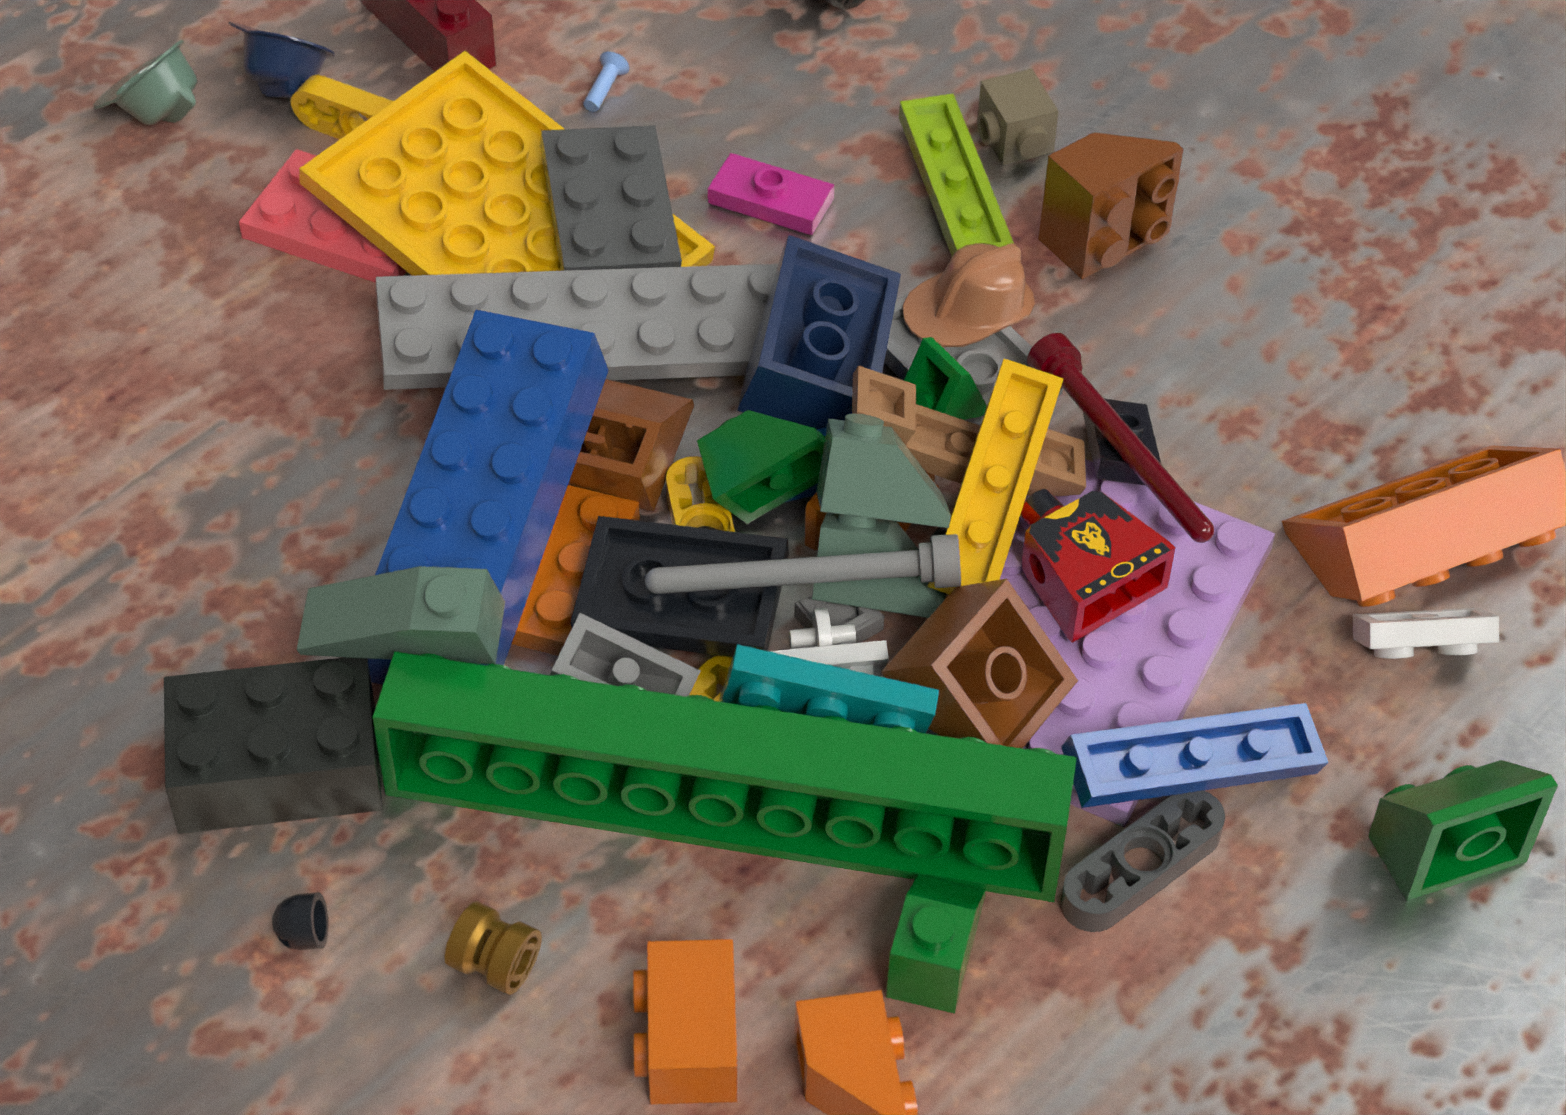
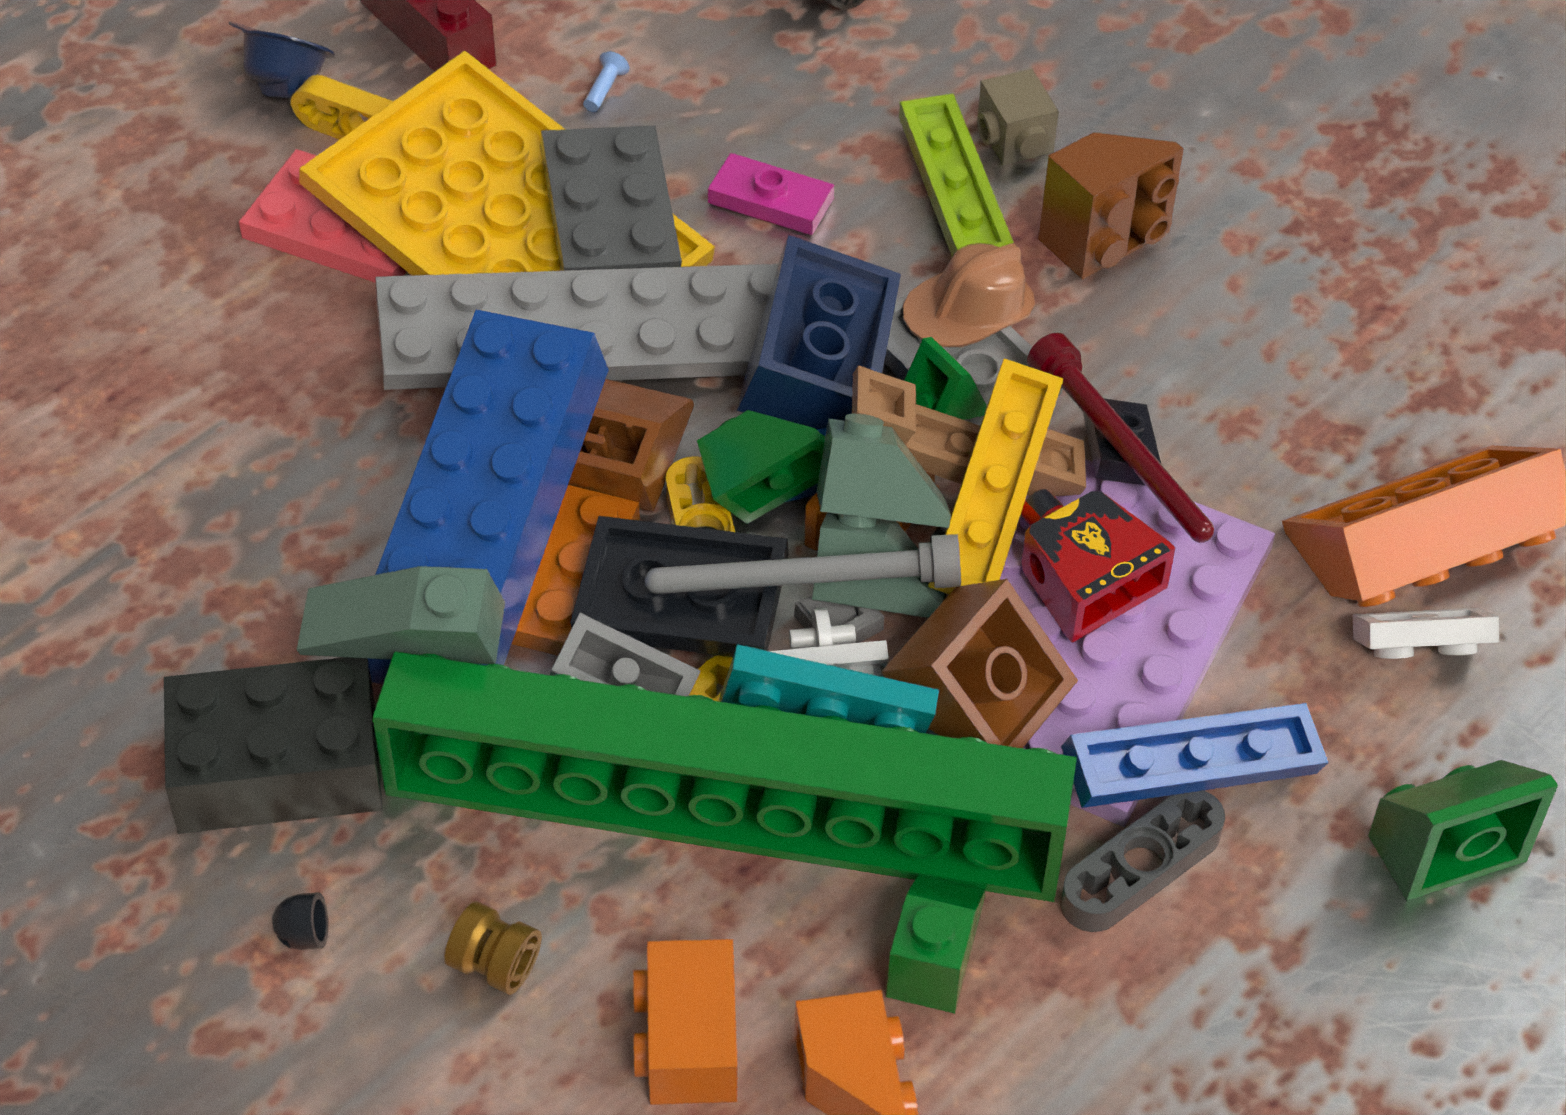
sand green piece [93,39,198,125] -> none

